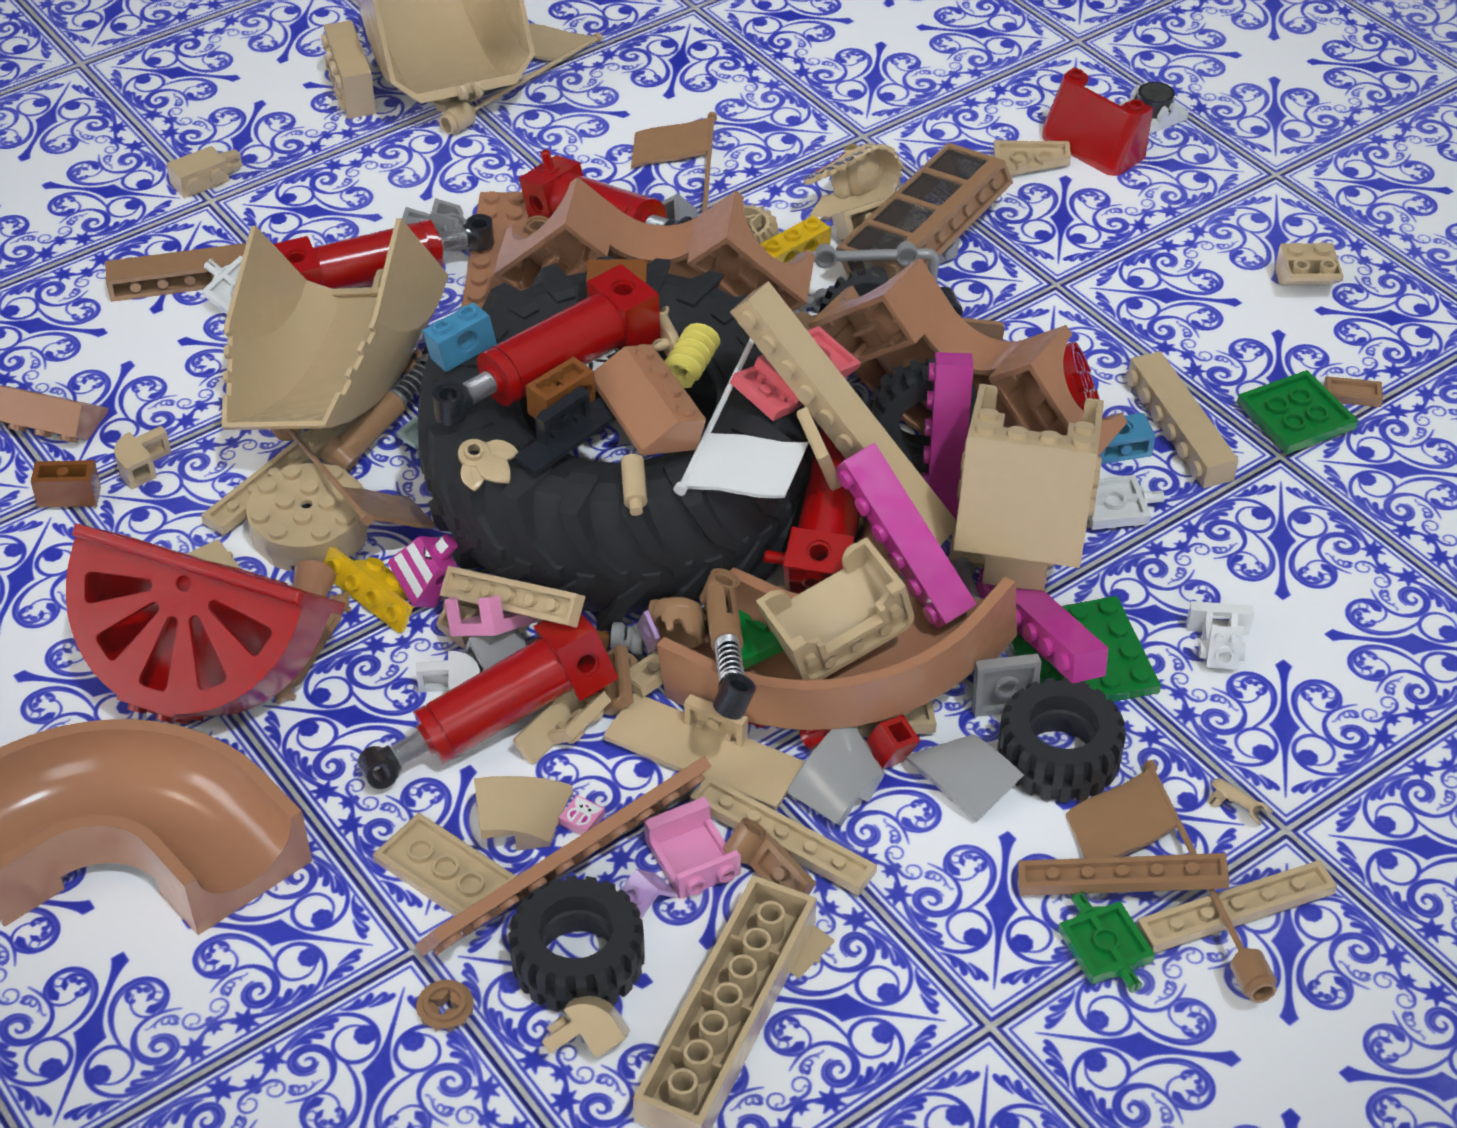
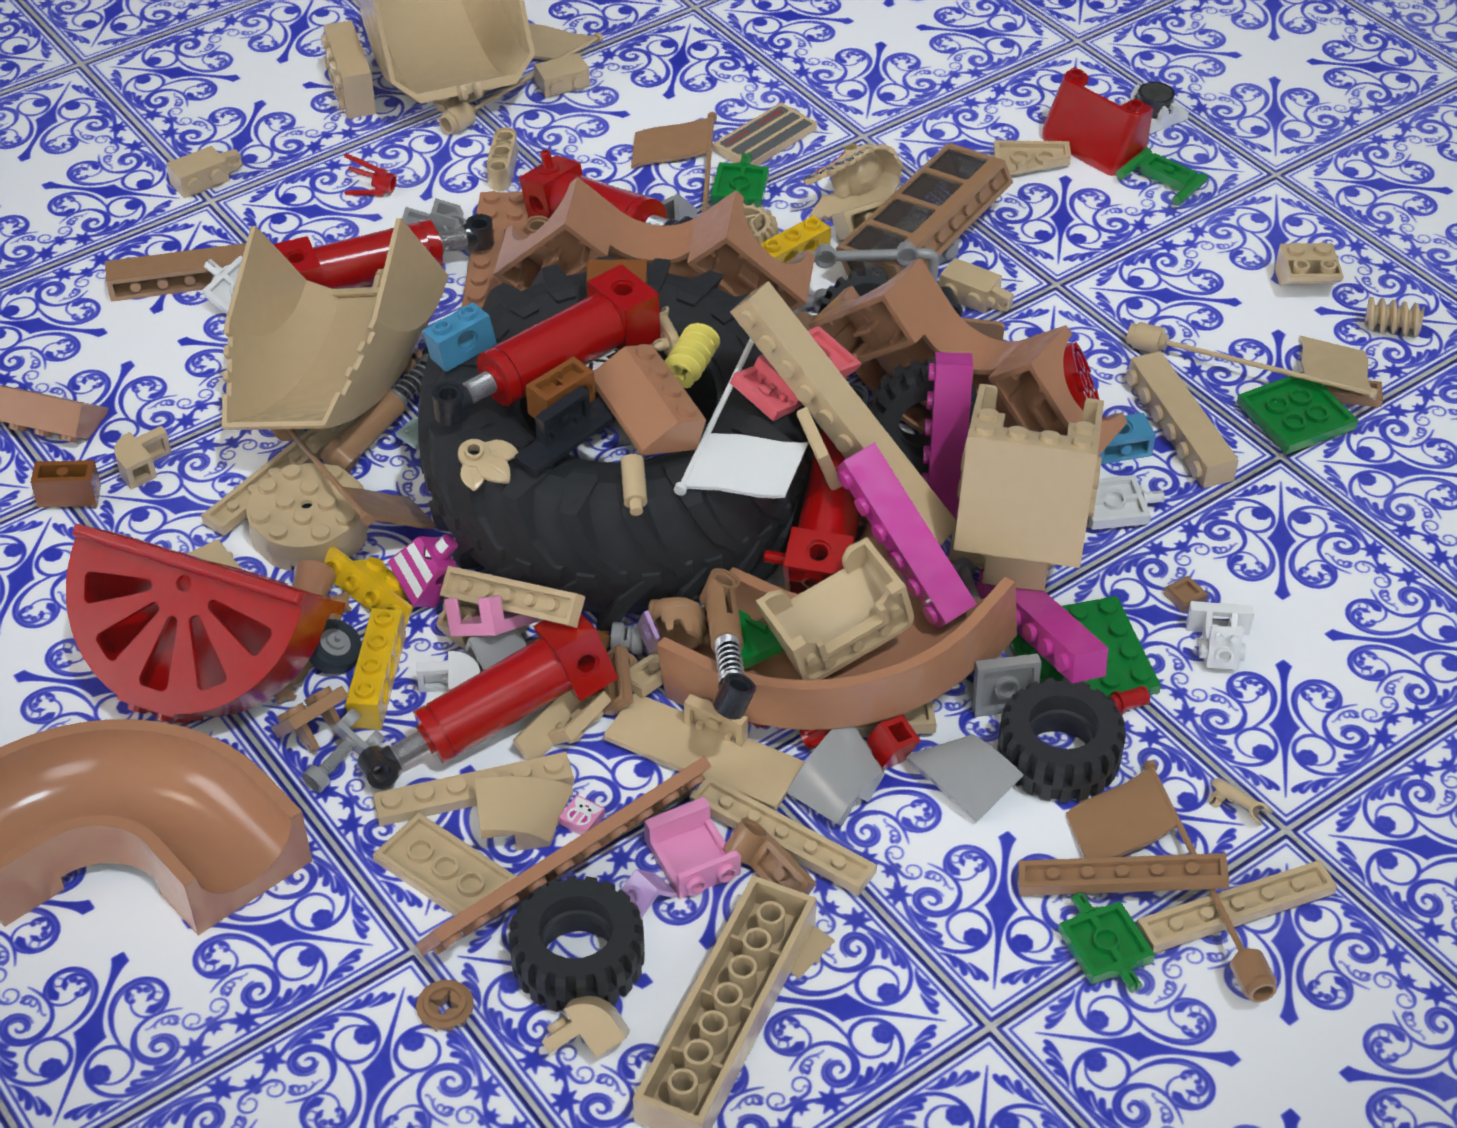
none -> medium nougat plate [271,686,349,753]
none -> light grey bar [302,708,385,793]
none -> black wheel [309,619,362,674]
none -> red plant [344,153,397,197]
none -> yellow brick [346,608,406,730]
none -> tan plate [373,752,574,826]
none -> tan beam [487,127,518,191]
none -> tan brick [534,53,590,98]
none -> green plate [711,152,769,208]
none -> tile [713,102,817,166]
none -> tan hinge [939,258,1014,314]
none -> red pin [1107,686,1150,715]
none -> green plate [1116,147,1208,206]
none -> tan flag [1126,322,1378,400]
none -> medium nougat tile [1163,576,1208,613]
none -> tan piece [1364,296,1425,338]

